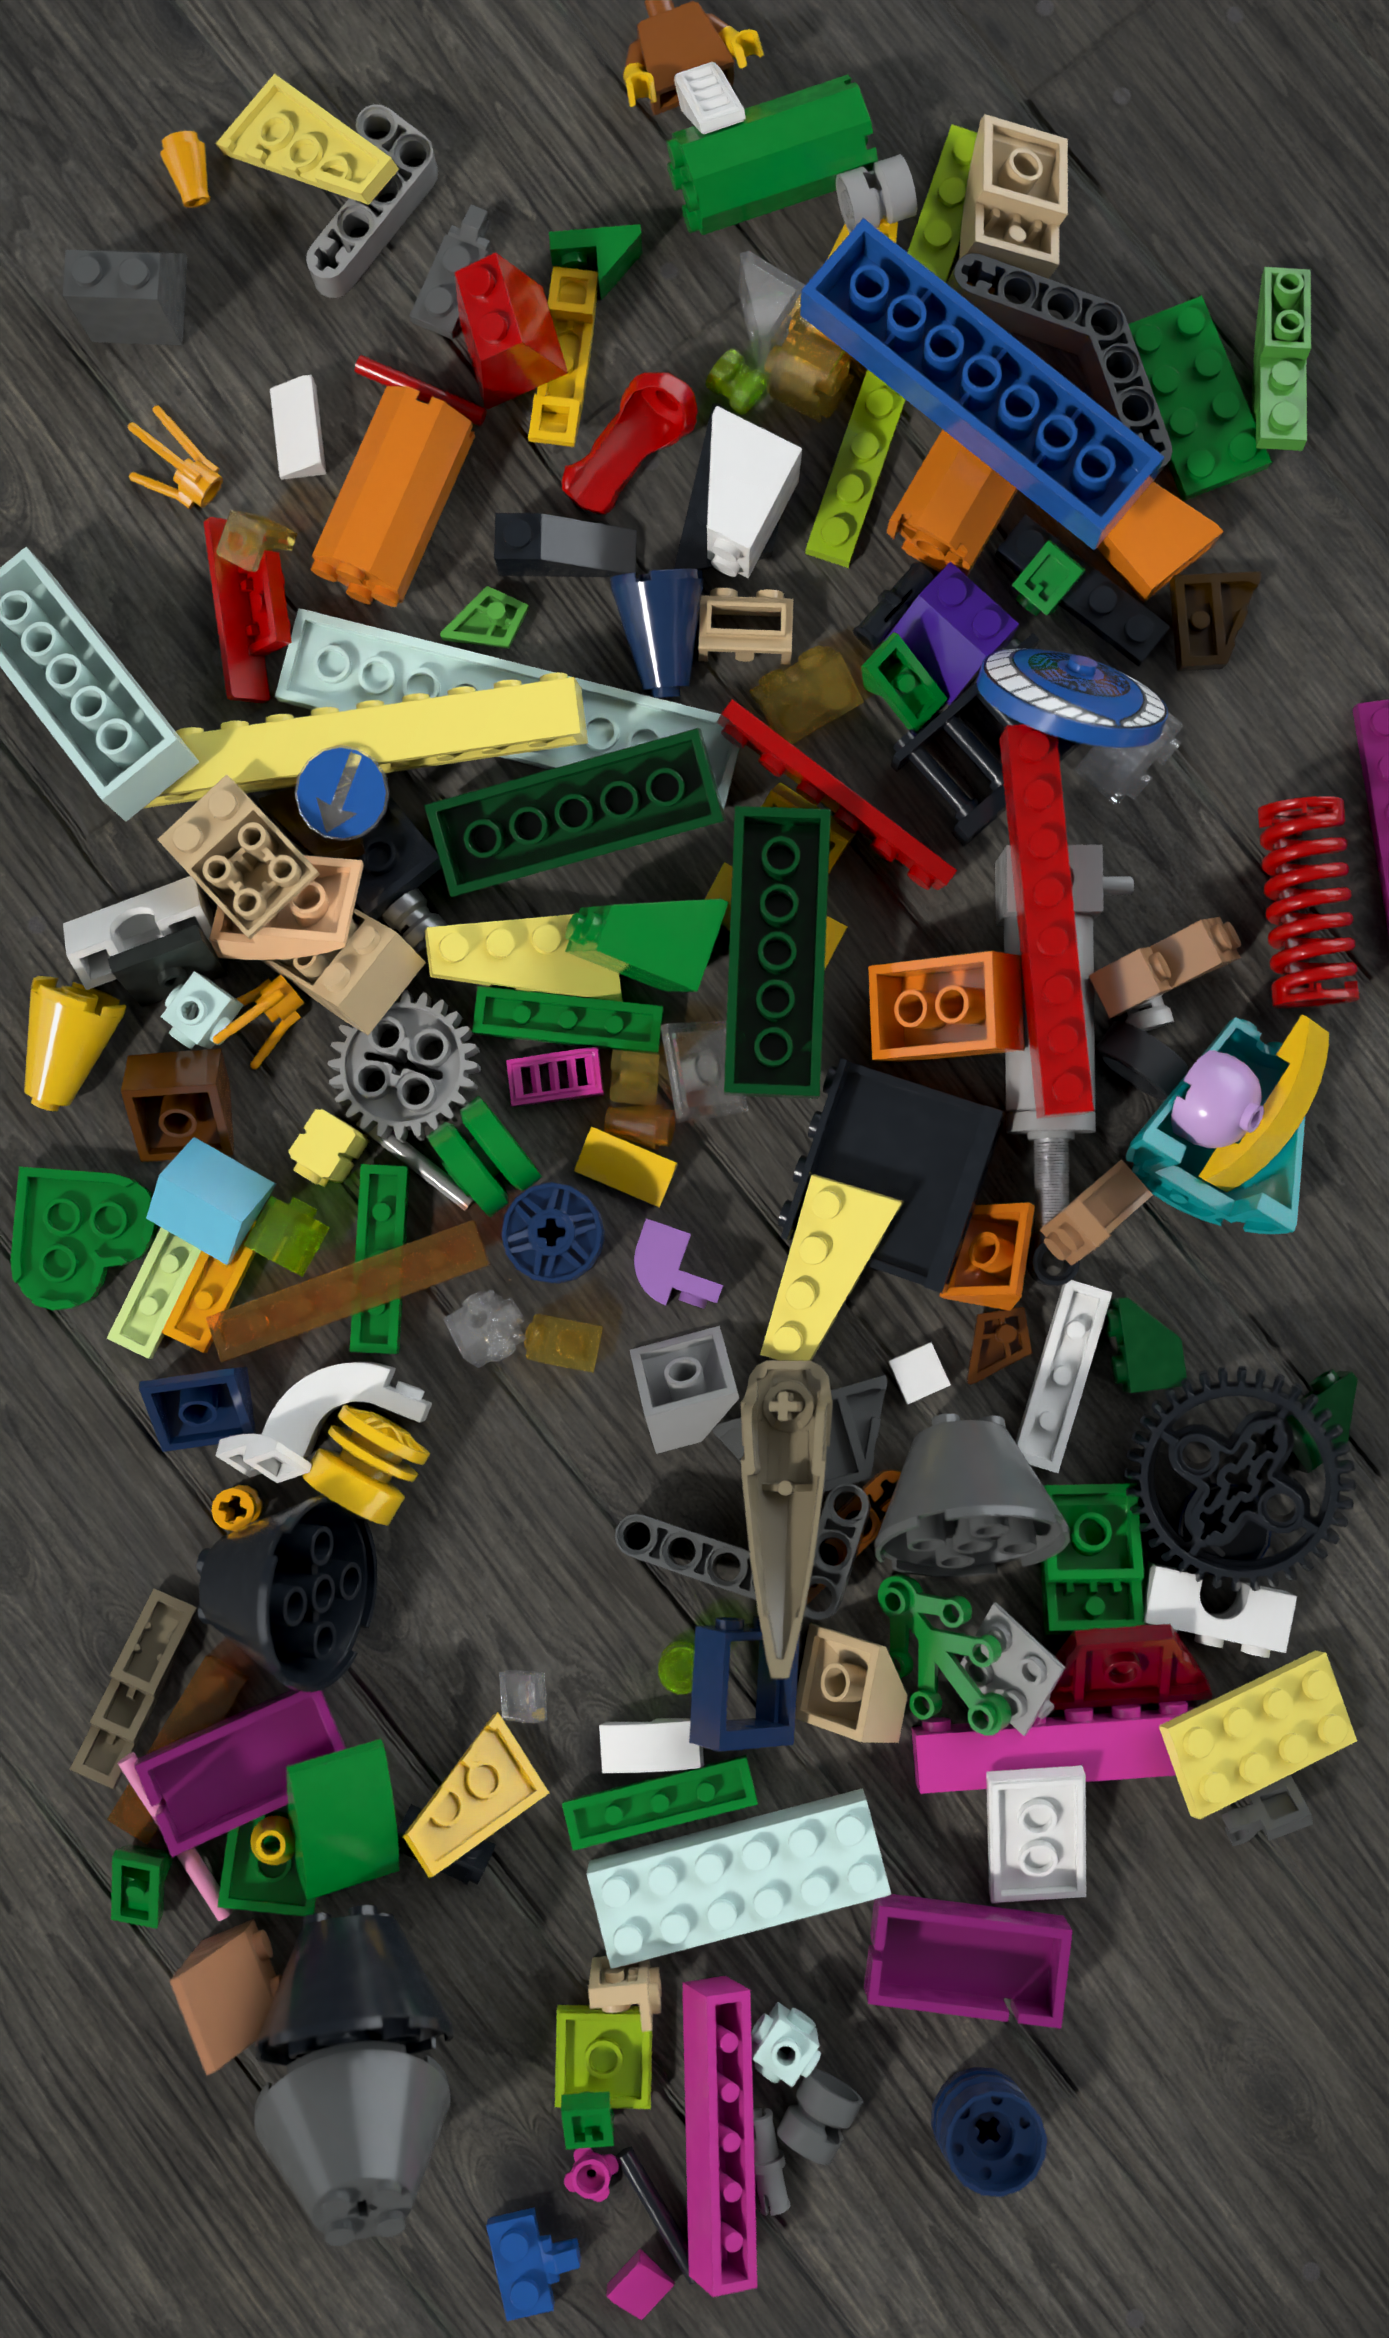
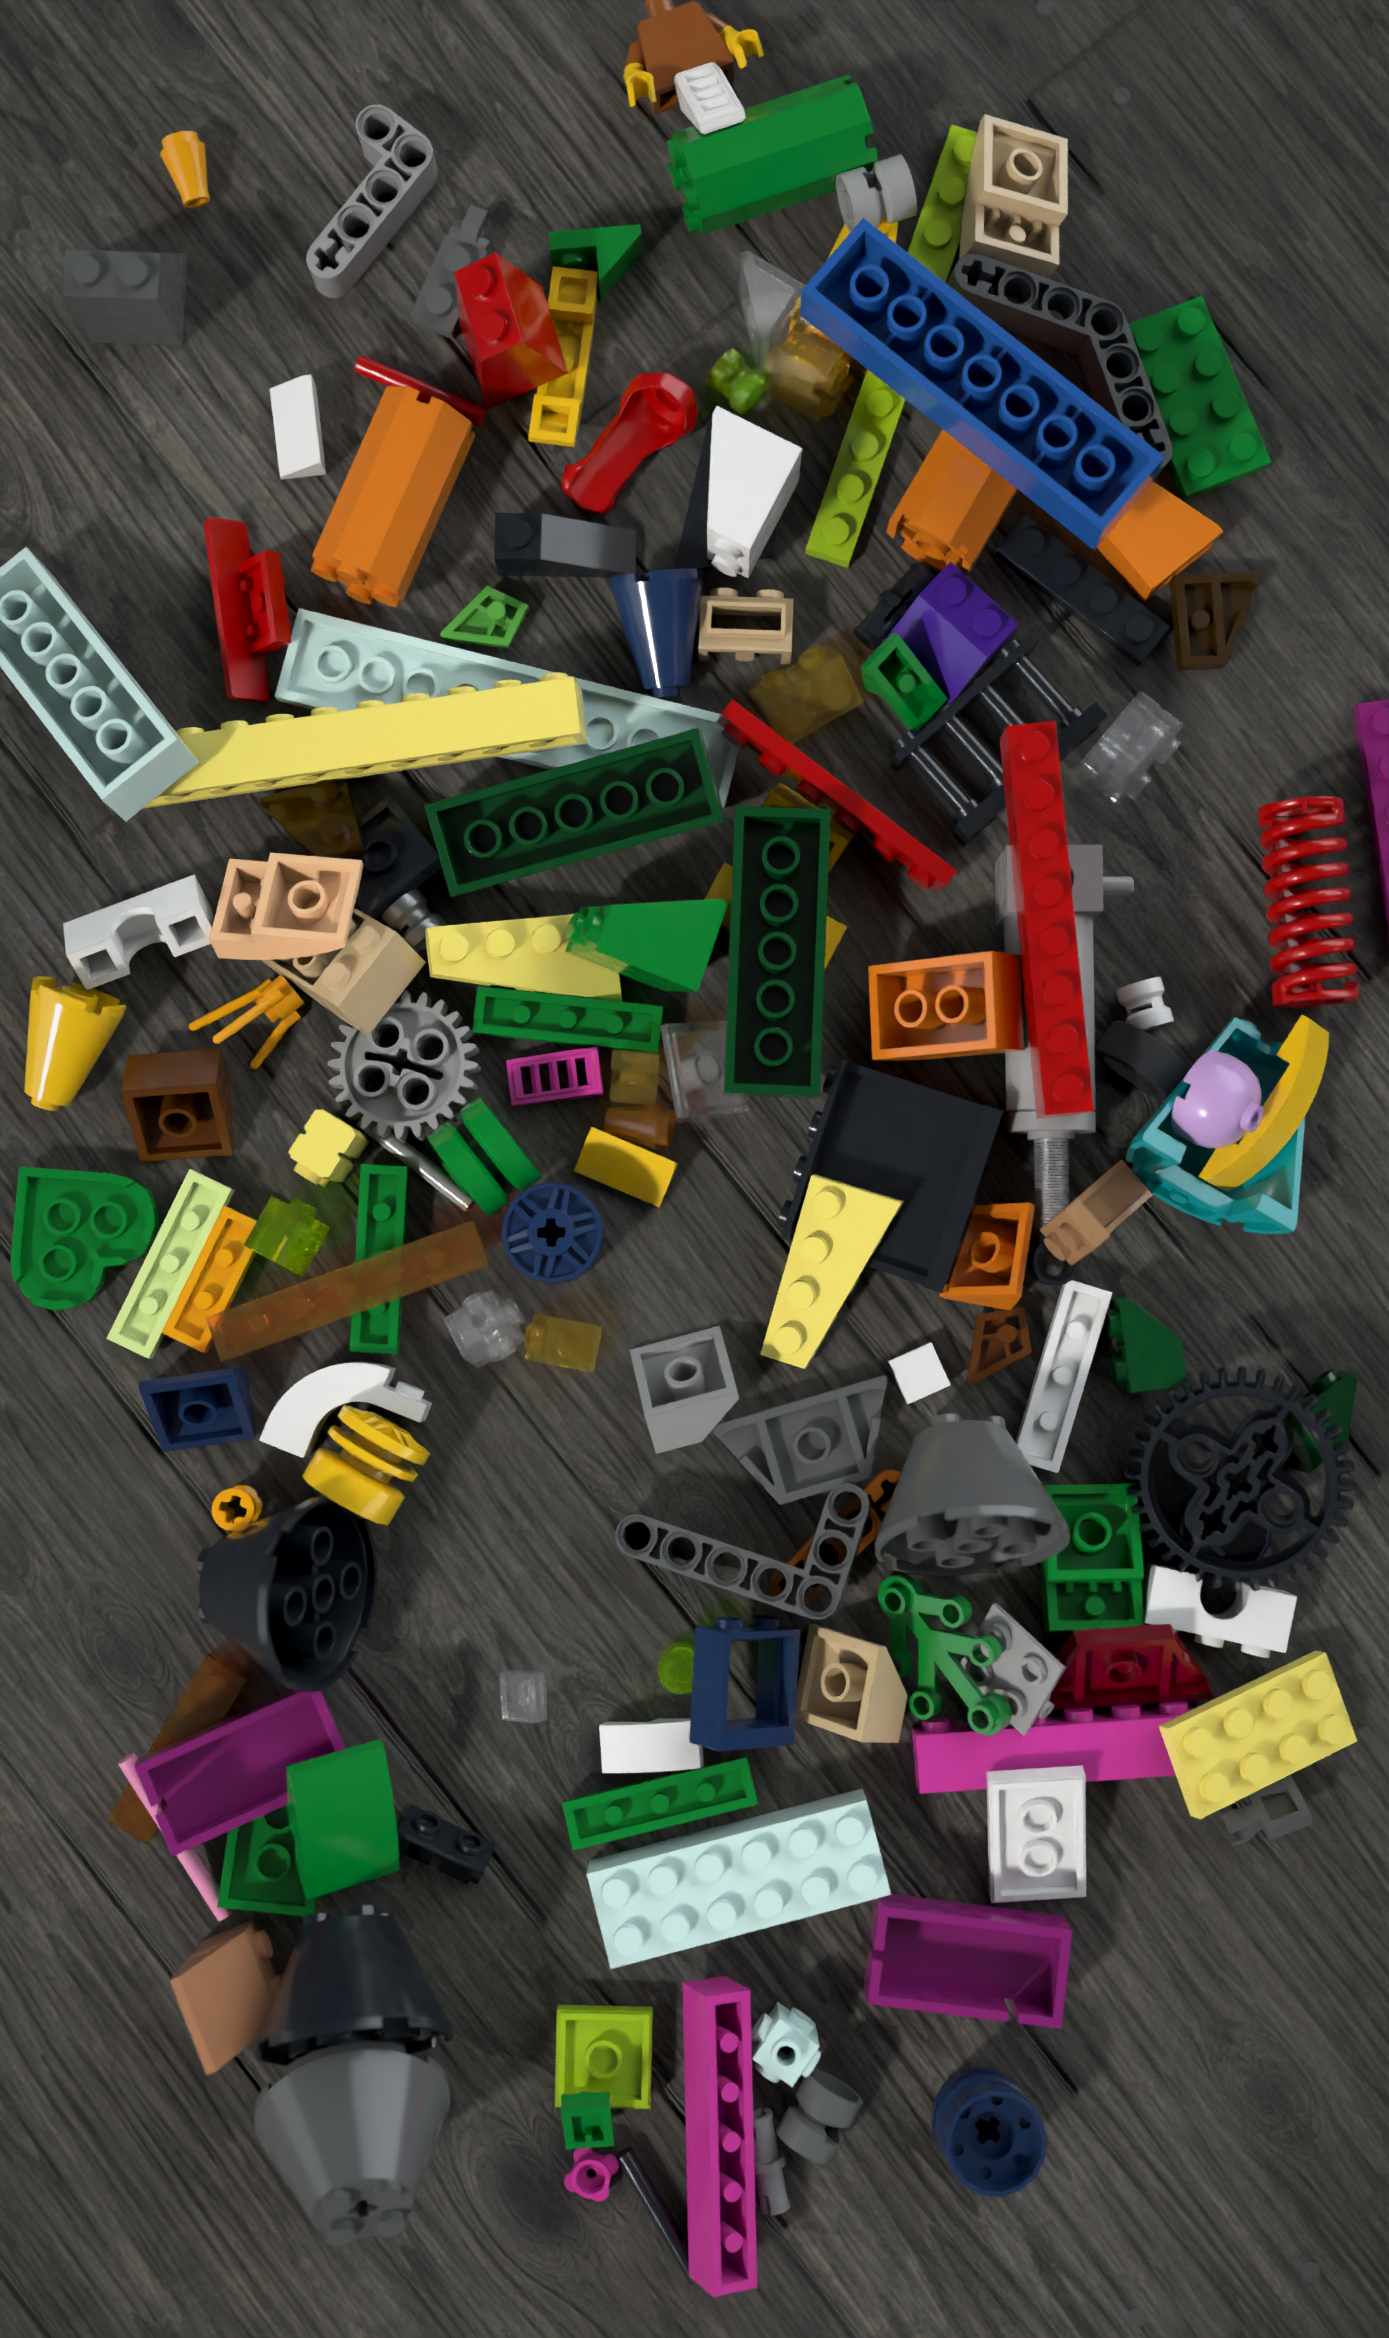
dark tan slope [69,1589,197,1790] -> none
pearl dark grey plate [107,925,228,1007] -> none
green slope [111,1844,174,1929] -> none
light orange plant [128,405,223,509] -> none
medium azure slope [146,1137,276,1265] -> none
tan slope [157,774,320,939] -> none
light aqua brick [161,971,244,1049] -> none
white slope [215,1434,312,1483] -> none
light yellow wing [216,74,399,205] -> none
clear yellow bracket [216,510,298,572] -> none
yellow cone [251,1816,295,1865] -> none
blue piece [295,745,390,841] -> none
yellow wing [403,1712,549,1878] -> none
blue hinge [486,2208,581,2321] -> none
tan bracket [588,1956,662,2032] -> none
dark pink slope [606,2248,675,2320] -> none
medium lavender brick [634,1218,723,1309] -> none
dark tan piece [741,1361,833,1678] -> none
dish [977,648,1168,748] -> none
green bracket [1012,540,1086,616] -> none
medium nougat arch [1088,917,1241,1018] -> none
bright green slope [1252,267,1311,451] -> none

